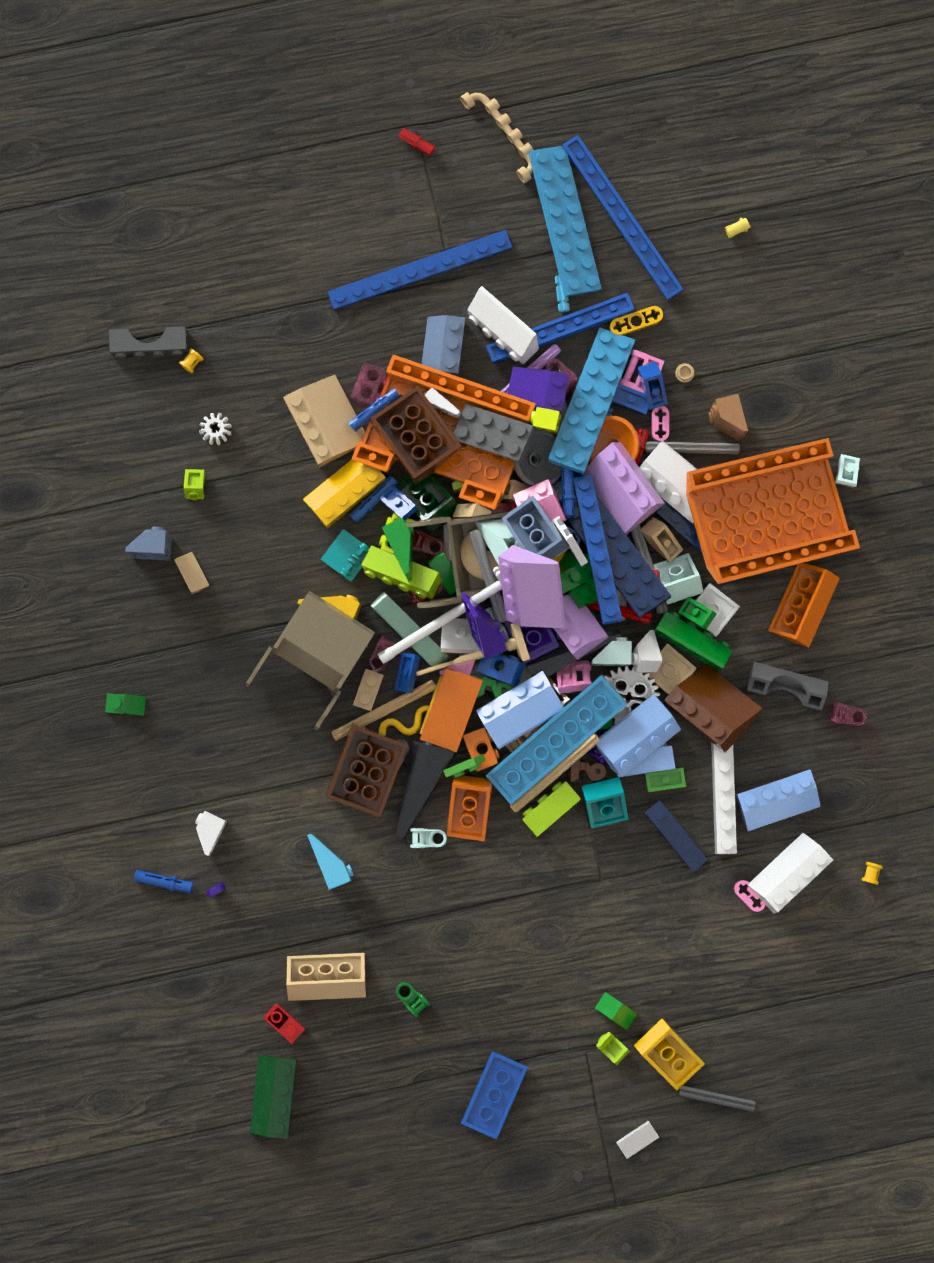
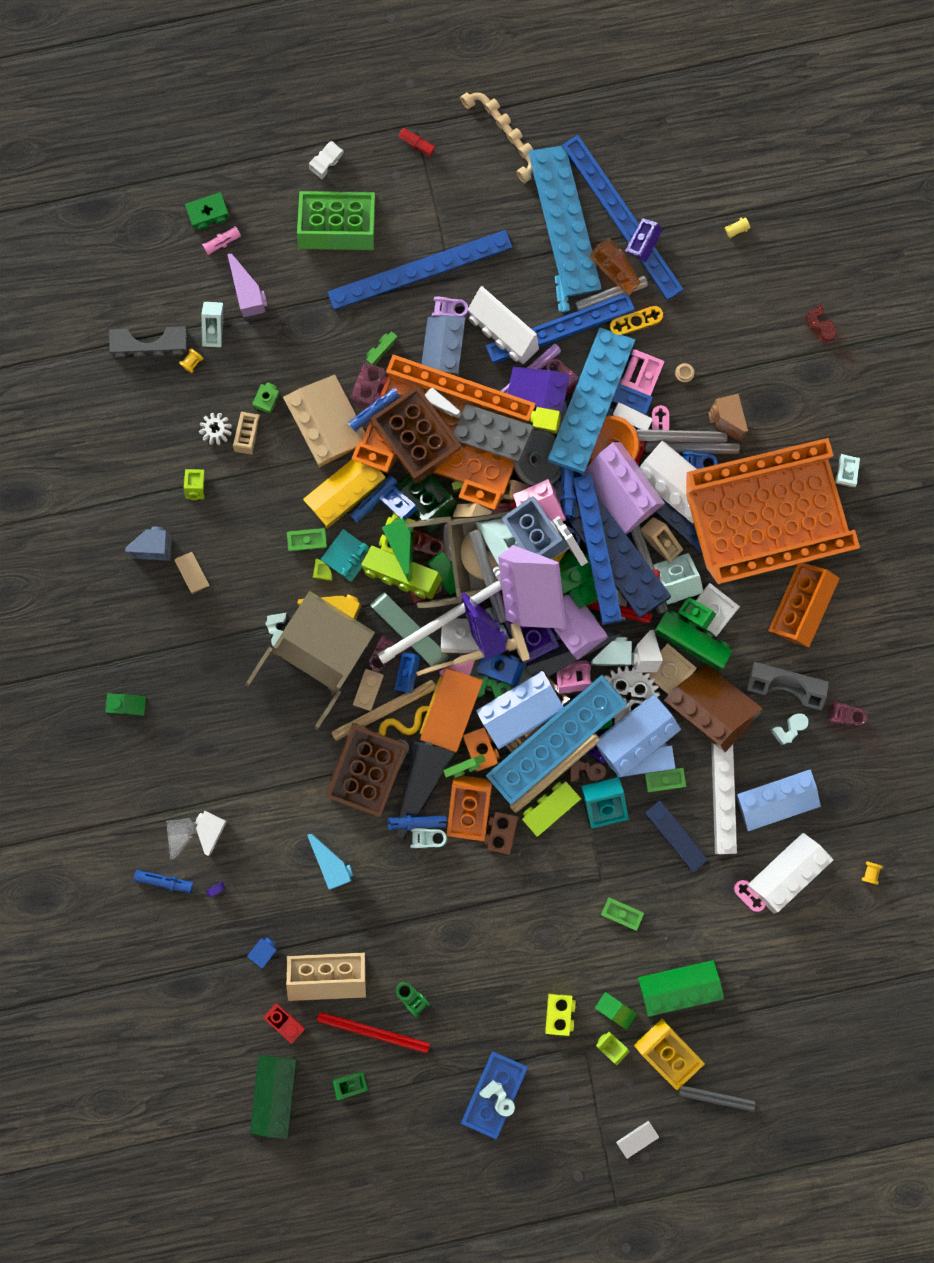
blue slope [638,362,668,410] -> none
none -> clear slope [166,818,196,860]
none -> green brick [185,192,230,230]
none -> light aqua slope [201,302,223,347]
none -> bright pink pin [202,226,241,255]
none -> lavender slope [228,254,268,317]
none -> tan slope [233,412,260,455]
none -> blue brick [247,937,278,969]
none -> bright green brick [252,383,280,414]
none -> light aqua leg [265,613,287,647]
none -> bright green plate [287,528,327,552]
none -> bright green slope [297,191,375,250]
none -> white leg [309,141,344,180]
none -> lime tile [313,559,332,581]
none -> red axle [317,1012,430,1053]
none -> green slope [333,1072,368,1100]
none -> bright green plate [366,331,398,368]
none -> blue pin [388,815,447,831]
none -> lavender piece [432,297,468,319]
none -> light aqua leg [479,1080,515,1116]
none -> reddish brown brick [484,812,518,855]
none -> neon yellow brick [545,994,576,1036]
none -> light grey axle [576,277,648,311]
none -> clear orange slope [588,237,641,296]
none -> bright green plate [601,897,644,931]
none -> white slope [613,403,652,430]
none -> dark purple slope [625,218,663,262]
none -> light grey axle [636,430,728,443]
none -> green slope [638,960,724,1017]
none -> blue piece [682,451,717,469]
none -> light aqua leg [770,714,808,745]
none -> clear red leg [804,304,837,342]

